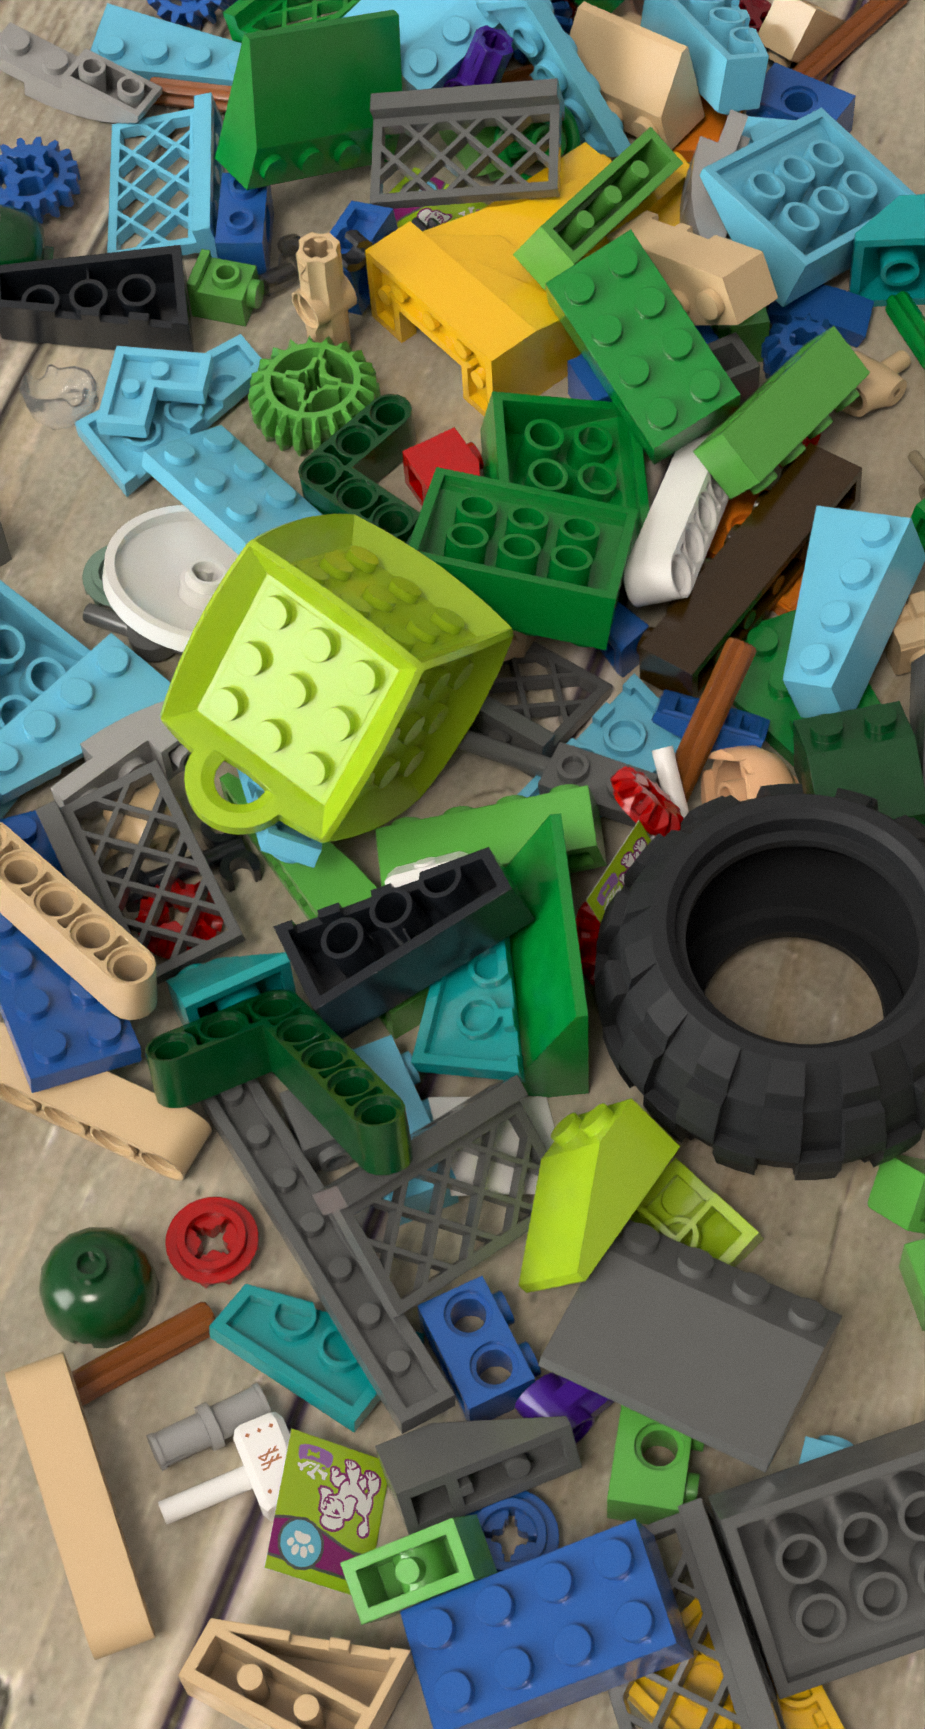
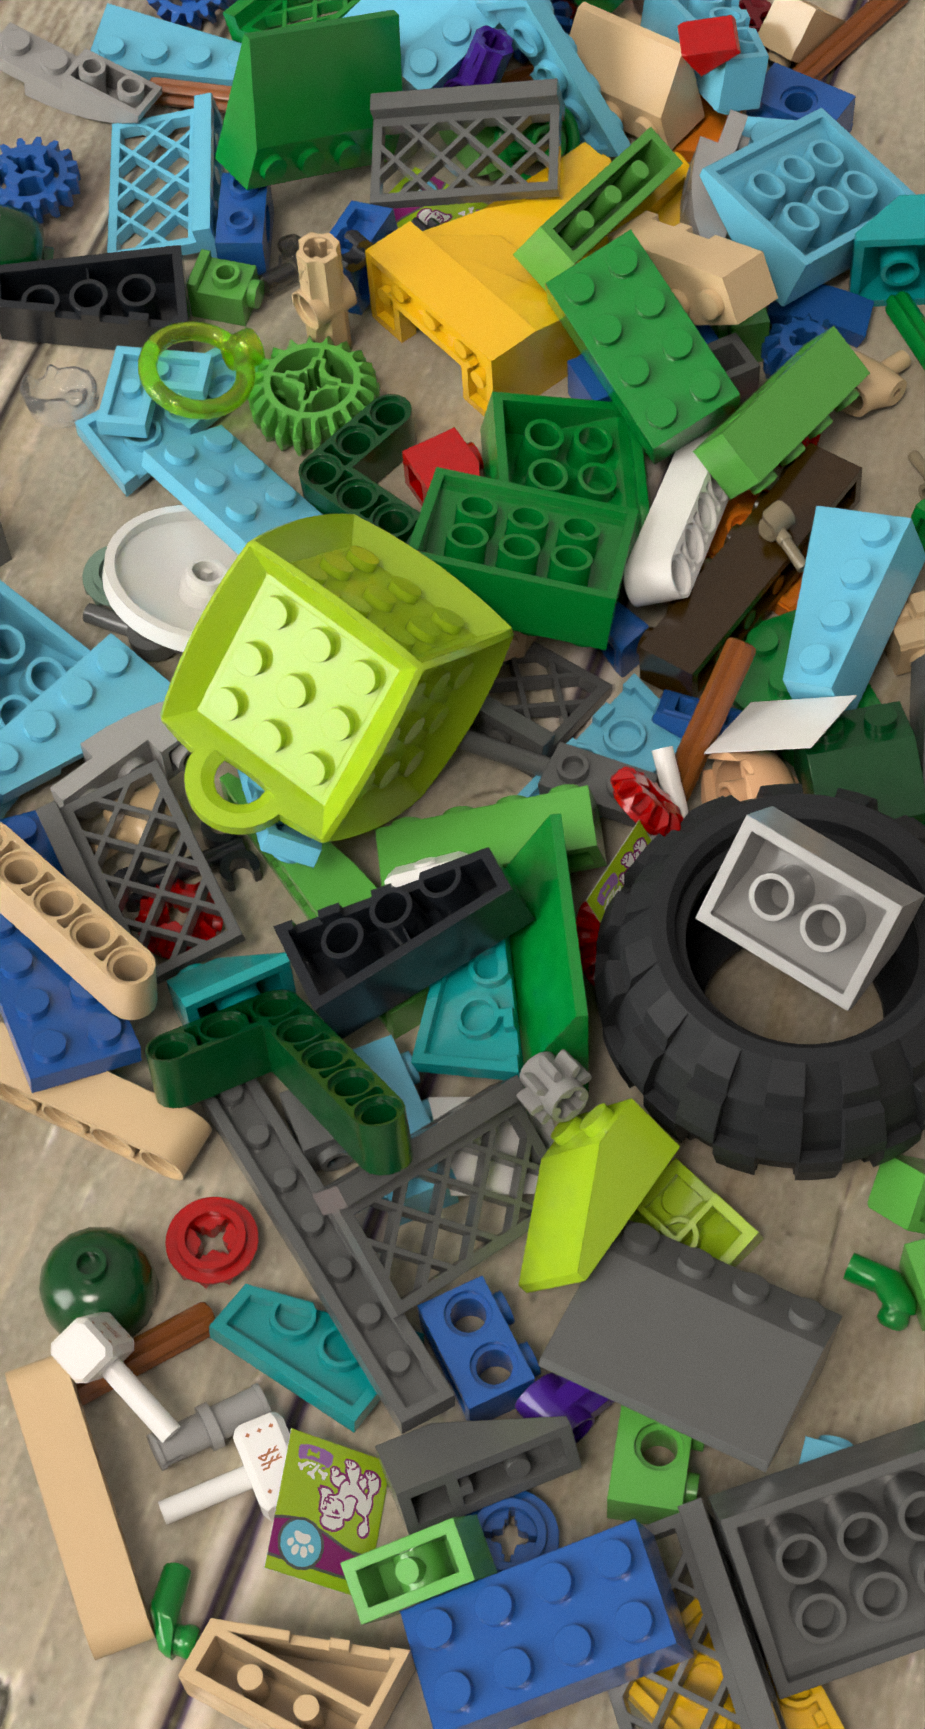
none -> white piece [51,1312,181,1443]
none -> clear neon green piece [138,321,265,420]
none -> green arm [149,1562,200,1660]
none -> light grey gear [516,1049,592,1124]
none -> red slope [678,15,741,77]
none -> light grey slope [695,806,925,1011]
none -> white sticker [704,695,857,754]
none -> dark tan hand [758,500,806,573]
none -> green arm [843,1252,917,1331]

